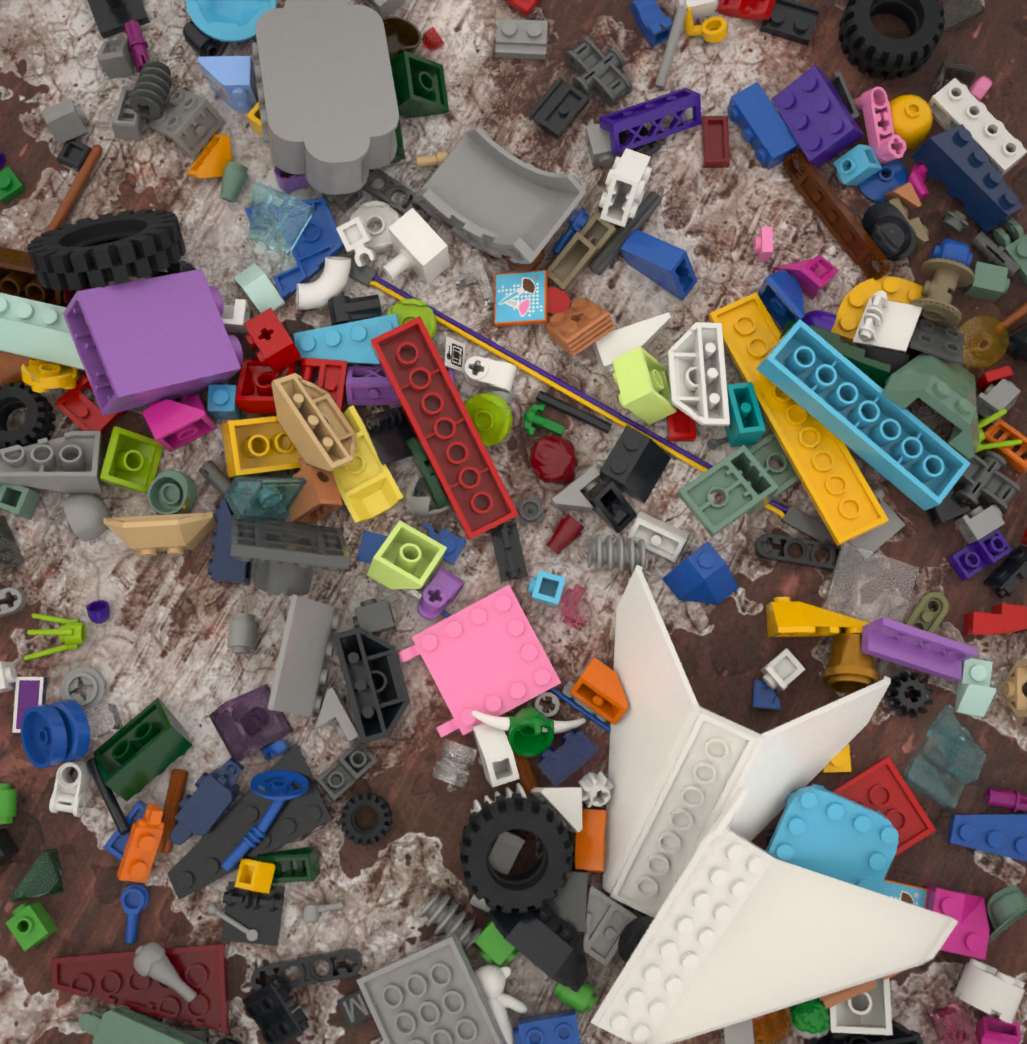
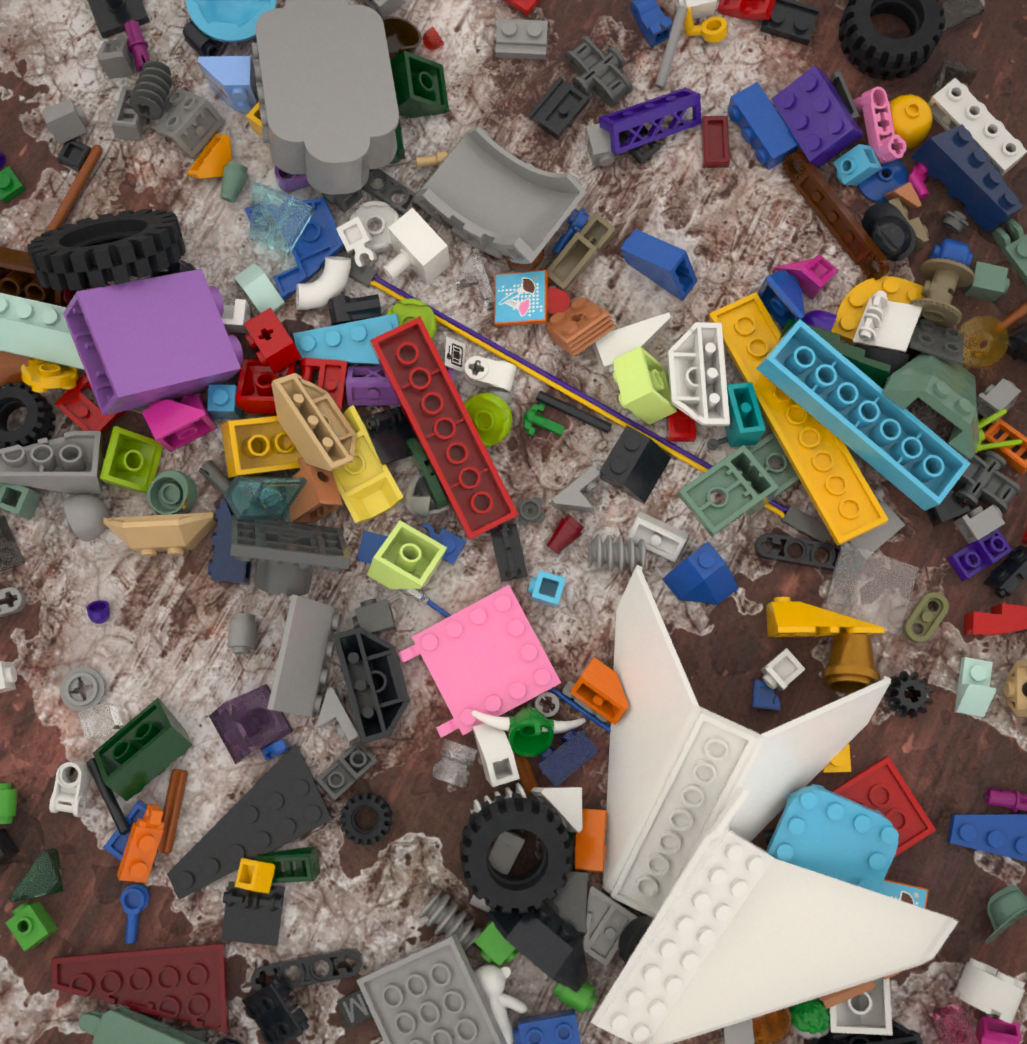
tile [12,677,47,733] -> none
blue wheel [20,699,90,769] -> none
lime plant [23,613,86,661] -> none
light grey piece [133,942,197,1002] -> none
dark blue hinge [169,757,245,846] -> none
light grey hinge [207,903,259,941] -> none
blue dish [221,770,308,872] -> none
light grey hand [303,901,343,922] -> none
medium lavender piece [417,567,465,620] -> none
dark red hair [529,435,579,485] -> none
clear pink bracket [560,584,587,629] -> none
white gear [579,771,613,808] -> none
black slope [589,479,637,534] -> none
dark grey axle [590,191,662,275] -> none
white brick [599,148,652,227] -> none
bright pink plate [753,227,773,262] -> none
medium lavender fence [861,617,977,682] -> none
clear light blue slope [903,705,987,810] -> none
dark pink slope [925,885,990,960] -> none
bright pink tile [969,76,993,102] -> none
dark grey pin [970,231,1021,279] -> none
red tile [976,366,1014,391] -> none

